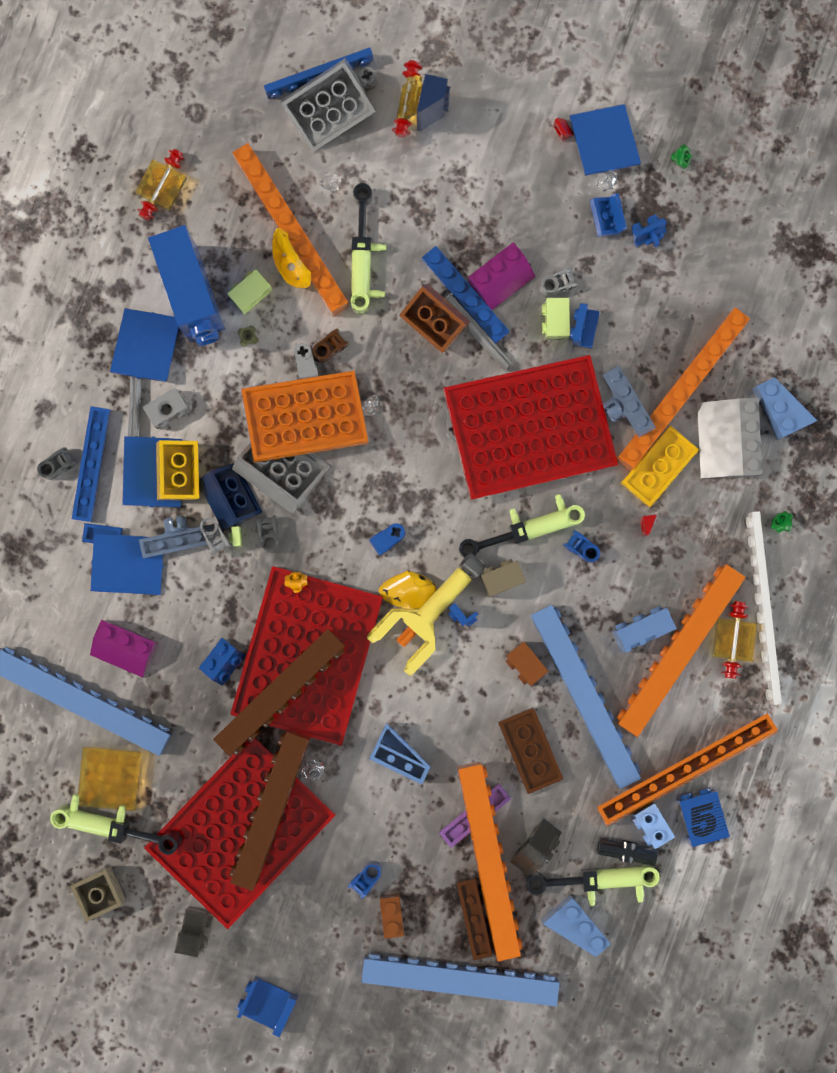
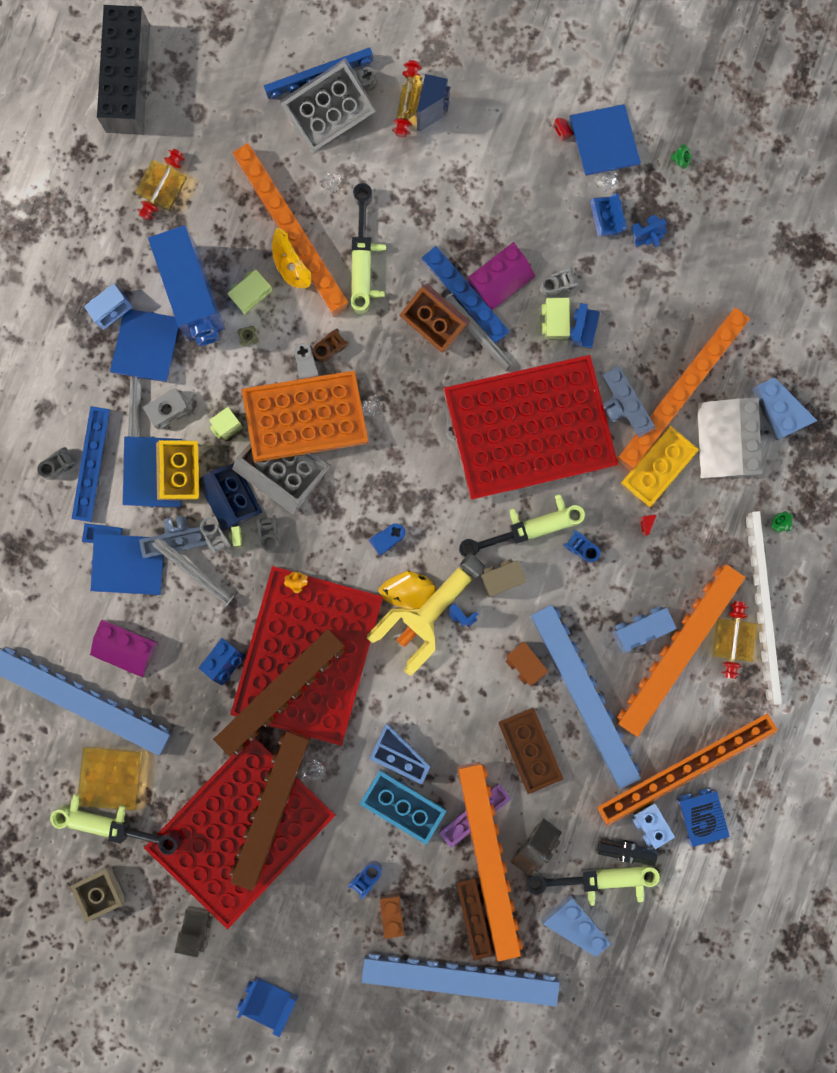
none -> light blue brick [84,283,133,330]
none -> black brick [97,5,150,135]
none -> light grey axle [152,538,234,607]
none -> yellowish green brick [209,407,244,441]
none -> dark azure brick [359,769,447,845]

